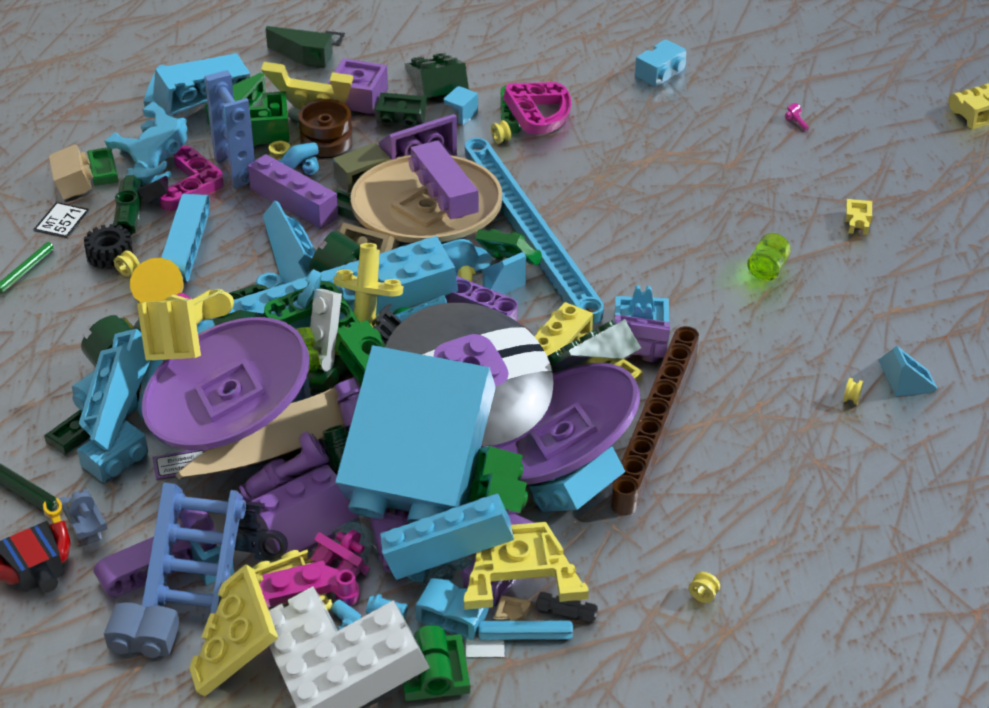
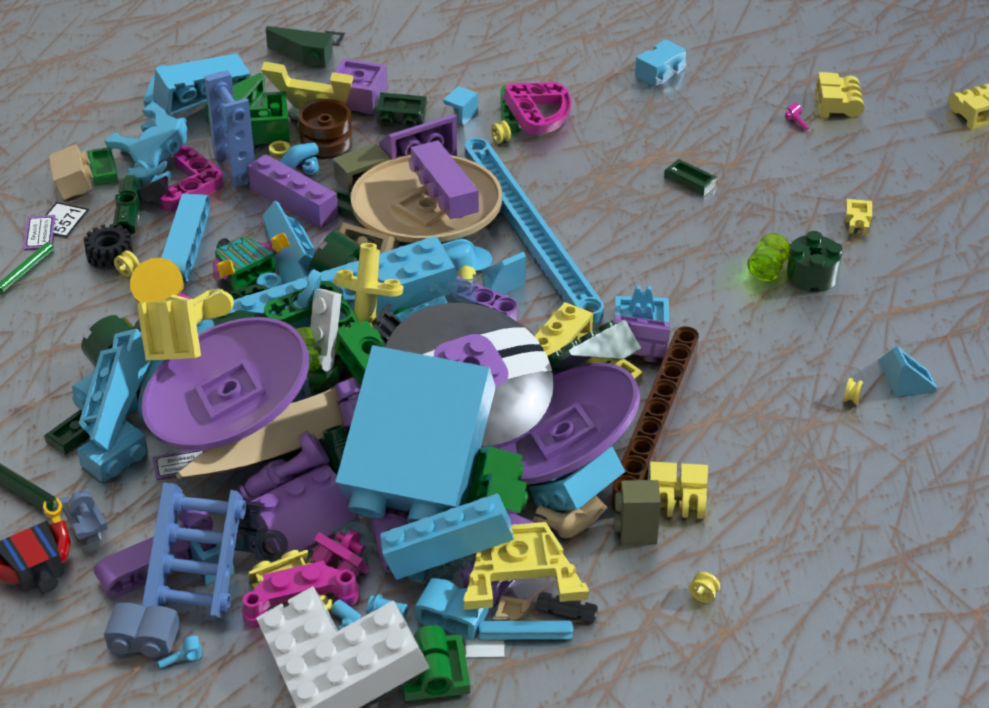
light yellow plate [189,564,278,696] -> none
dark green slope [405,53,469,98] -> none
green plate [475,229,542,265] -> none
none -> sticker [23,215,55,249]
none -> medium azure hand [158,636,202,669]
none -> torso [213,233,290,291]
none -> clear light blue plate [429,279,477,305]
none -> tan arm [533,495,607,538]
none -> olive brick [614,480,661,545]
none -> light yellow legs [649,461,708,519]
none -> dark green tile [664,159,719,196]
none -> dark green brick [787,231,843,292]
none -> light yellow legs [815,72,864,117]

